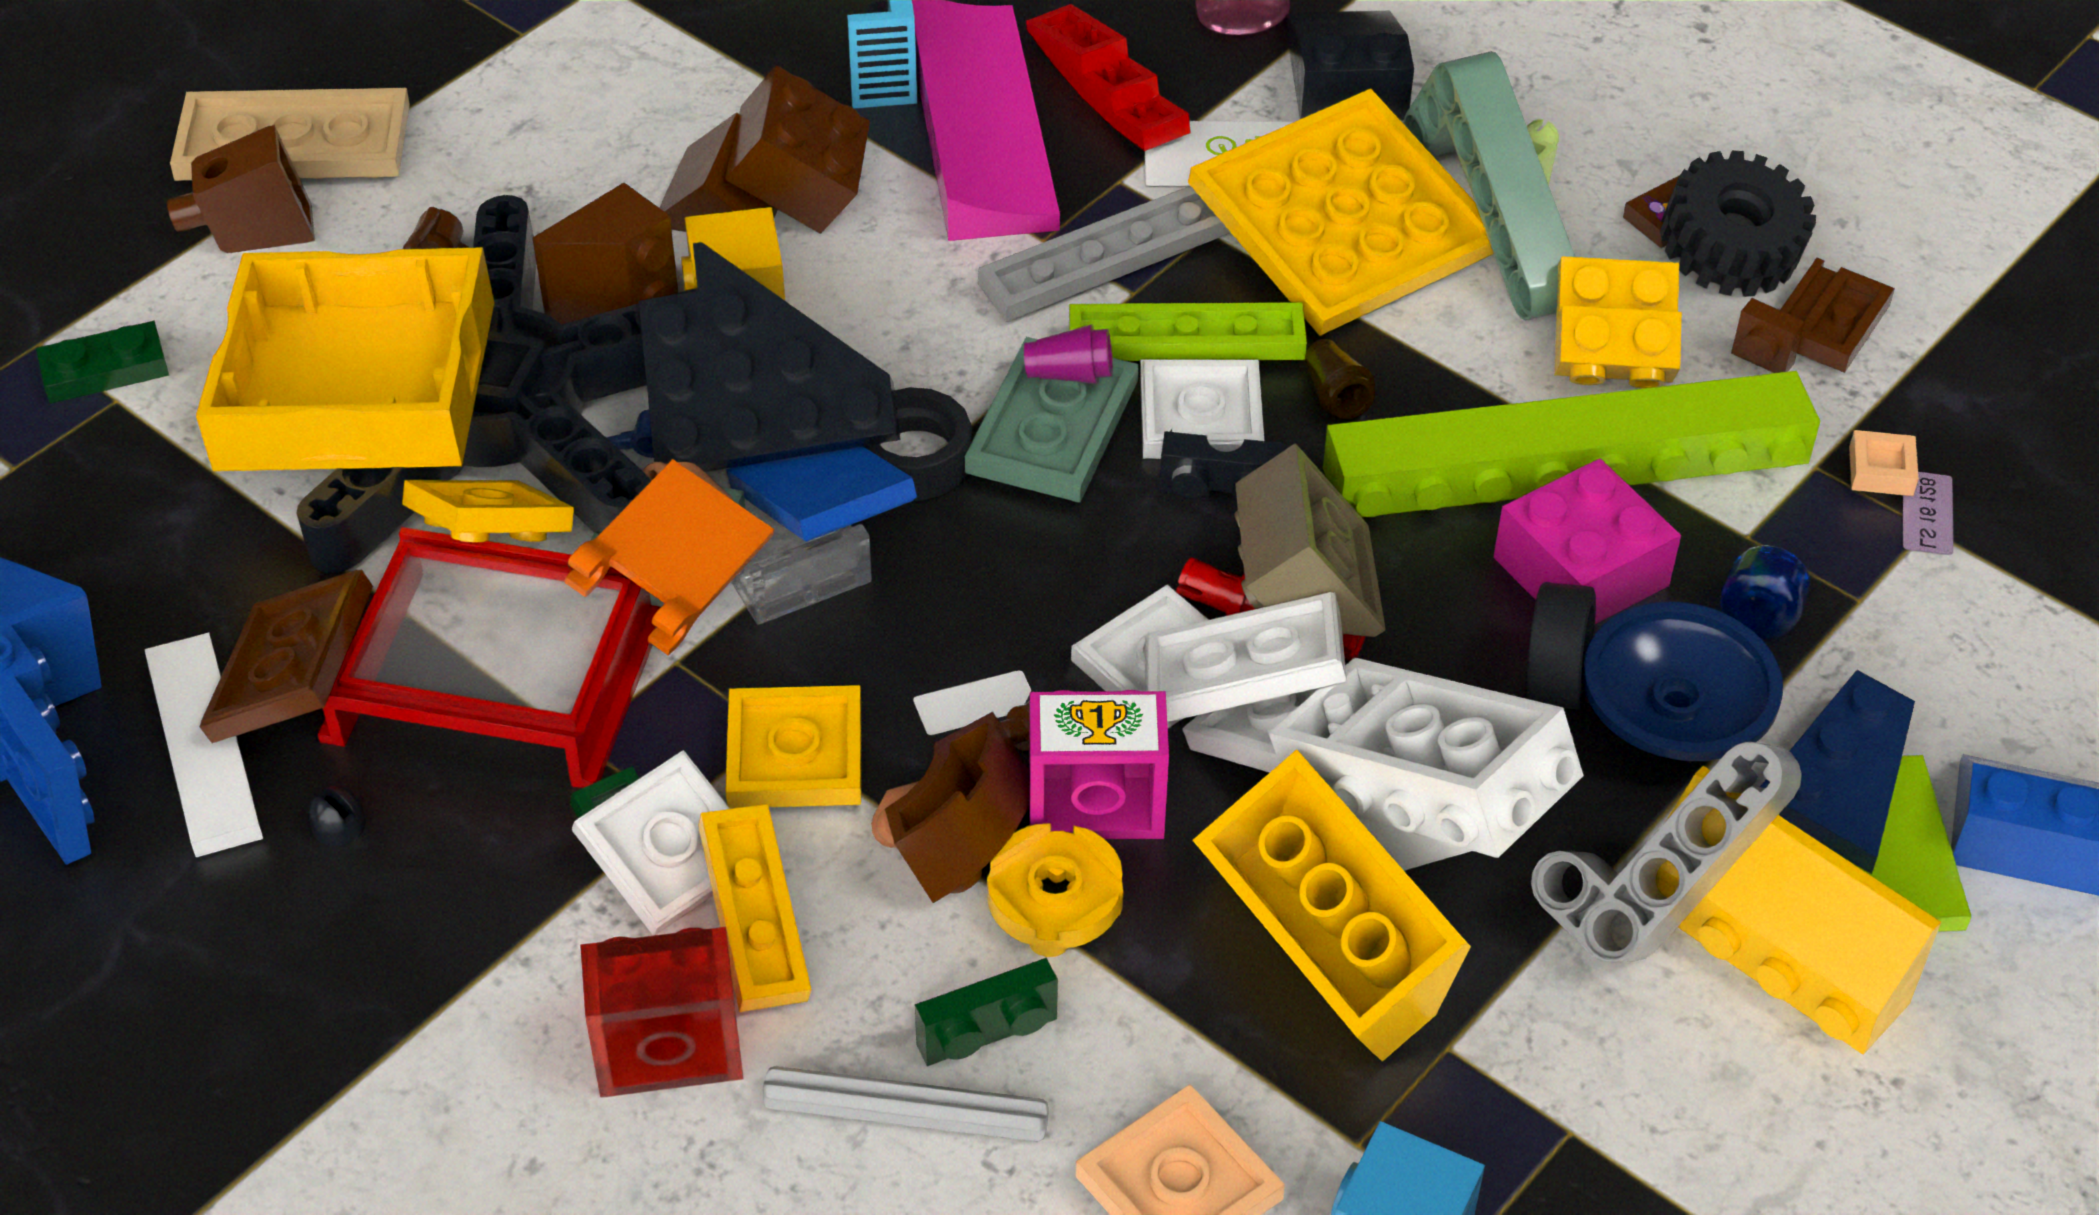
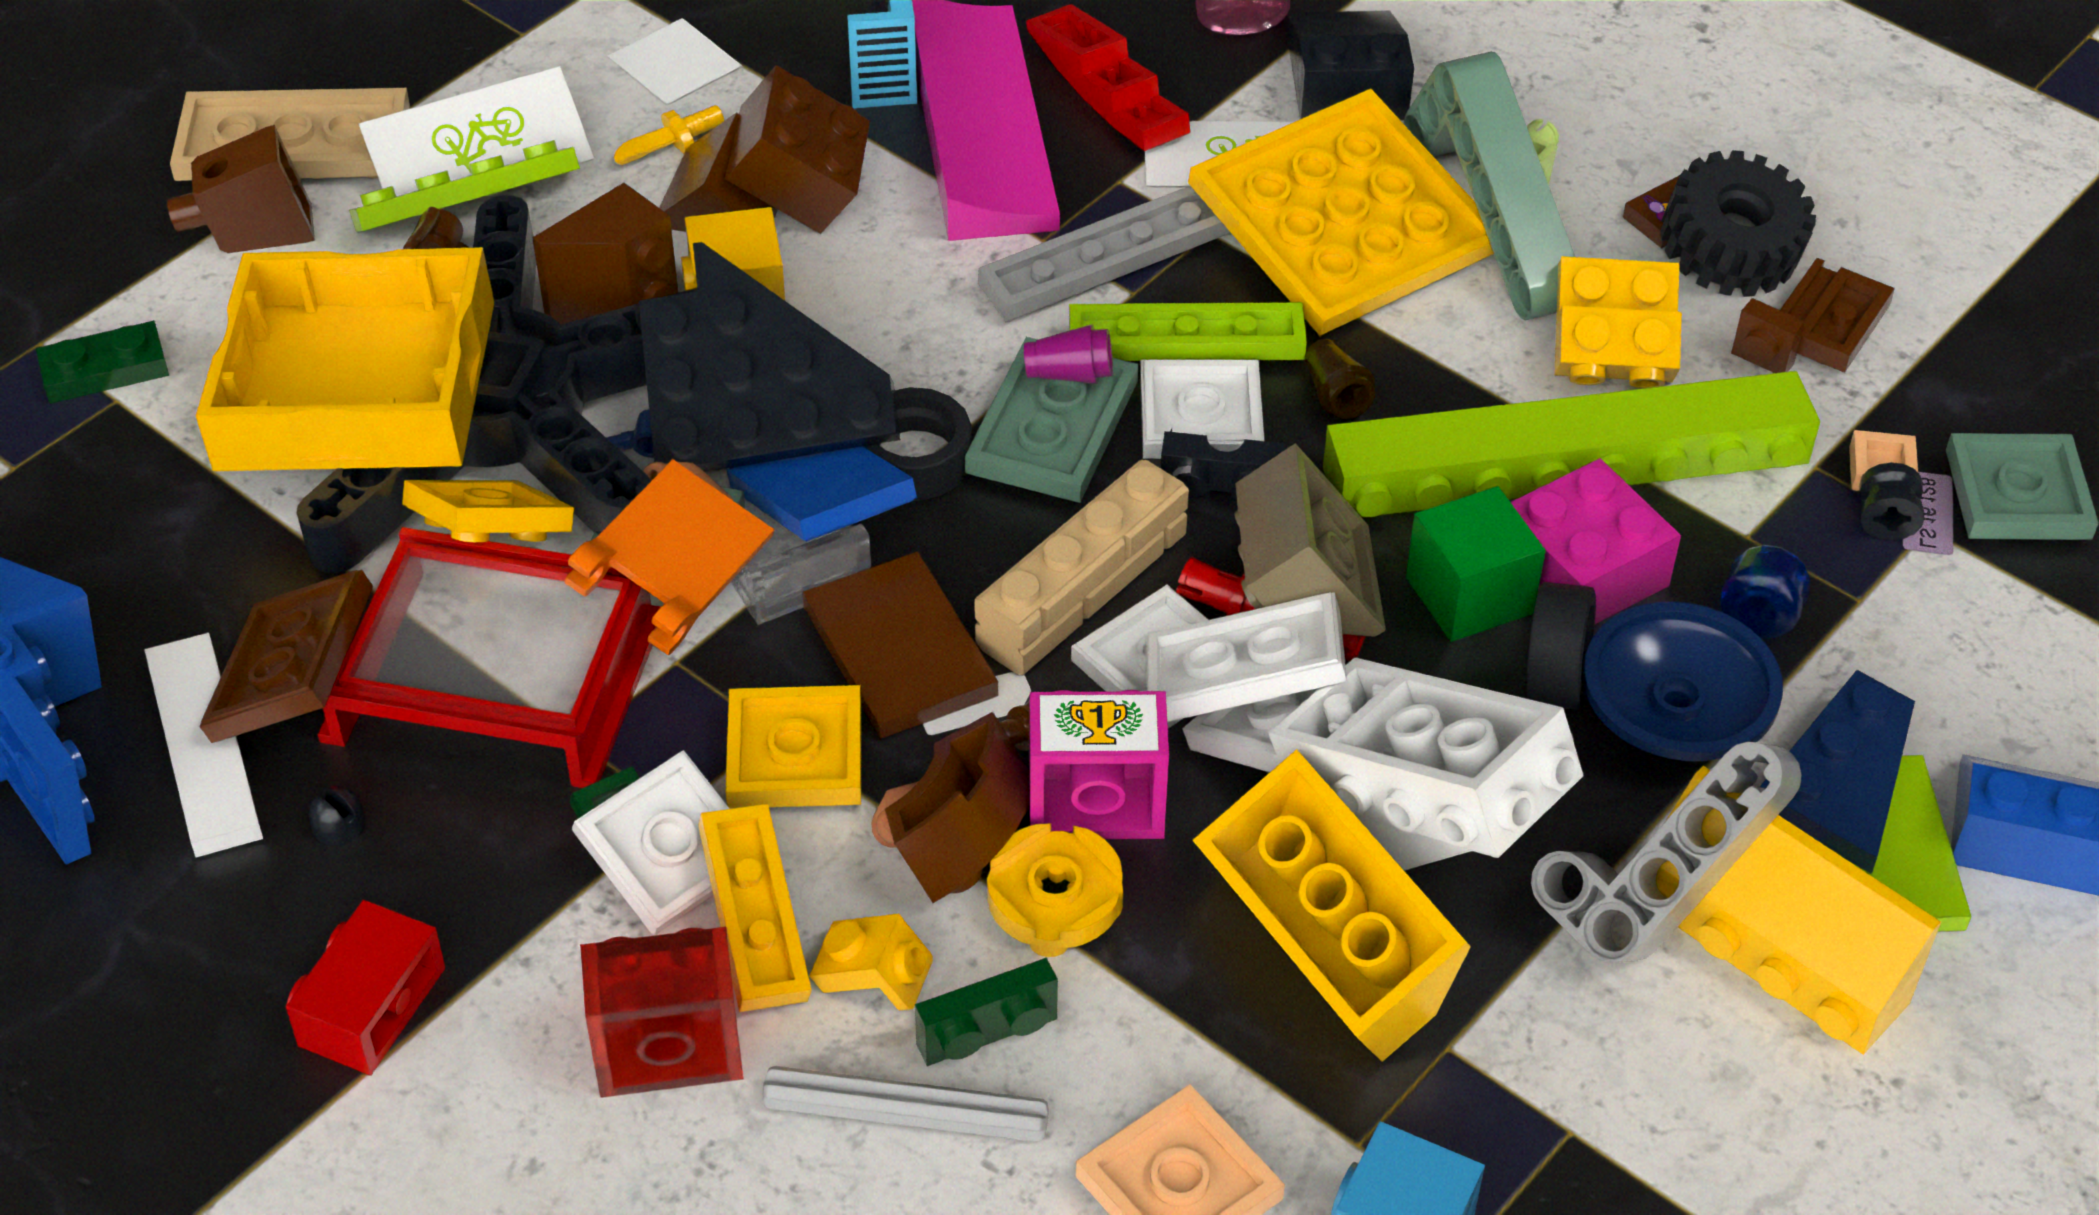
none -> red brick [285,900,445,1076]
none -> lime plate [349,140,580,232]
none -> white sticker [358,66,594,196]
none -> white sticker [608,18,742,105]
none -> yellow piece [614,105,724,165]
none -> reddish brown tile [802,552,998,739]
none -> yellow bracket [809,913,933,1011]
none -> tan brick [975,459,1189,675]
none -> green head [1406,486,1546,642]
none -> black wheel [1859,462,1924,541]
none -> sand green plate [1946,433,2099,540]

